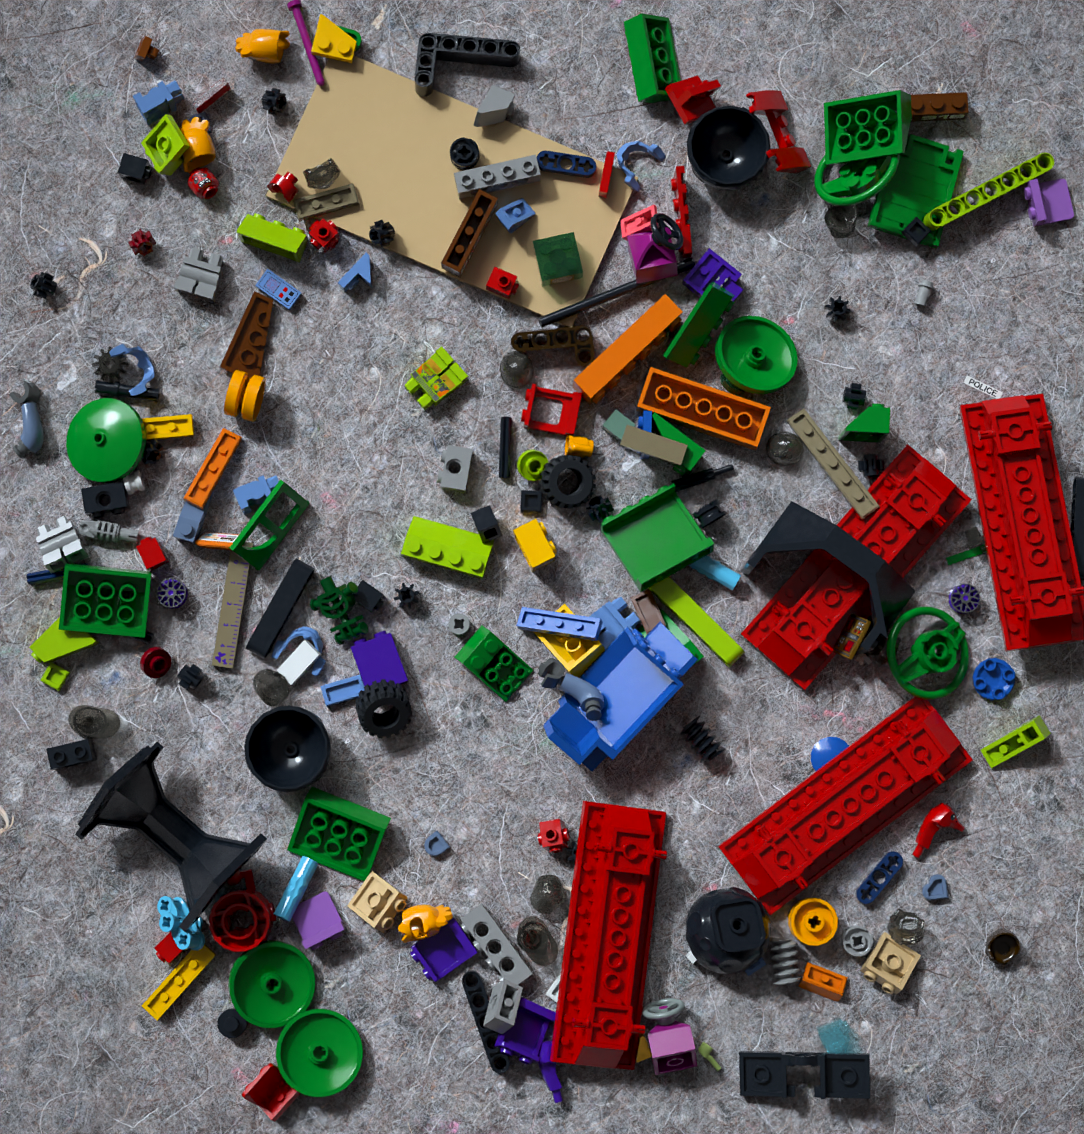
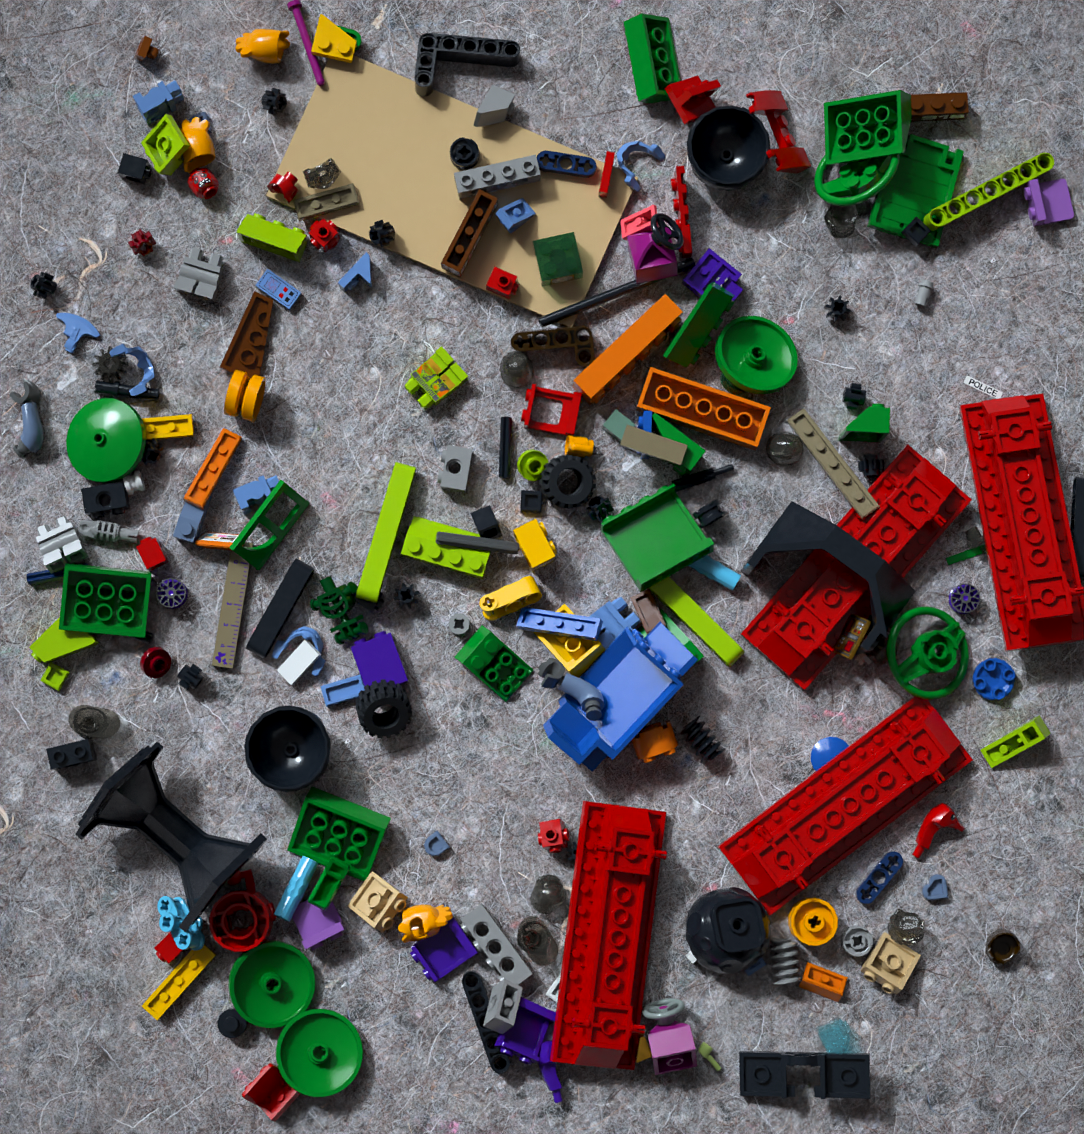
tile [192,77,231,113] -> none
clear smoke hair [253,669,289,706] -> none
none -> medium blue piece [56,313,100,353]
none -> green animal [308,856,350,911]
none -> lime beam [356,462,416,603]
none -> dark grey axle [436,531,519,555]
none -> yellow piece [479,576,542,621]
none -> orange brick [631,720,678,763]

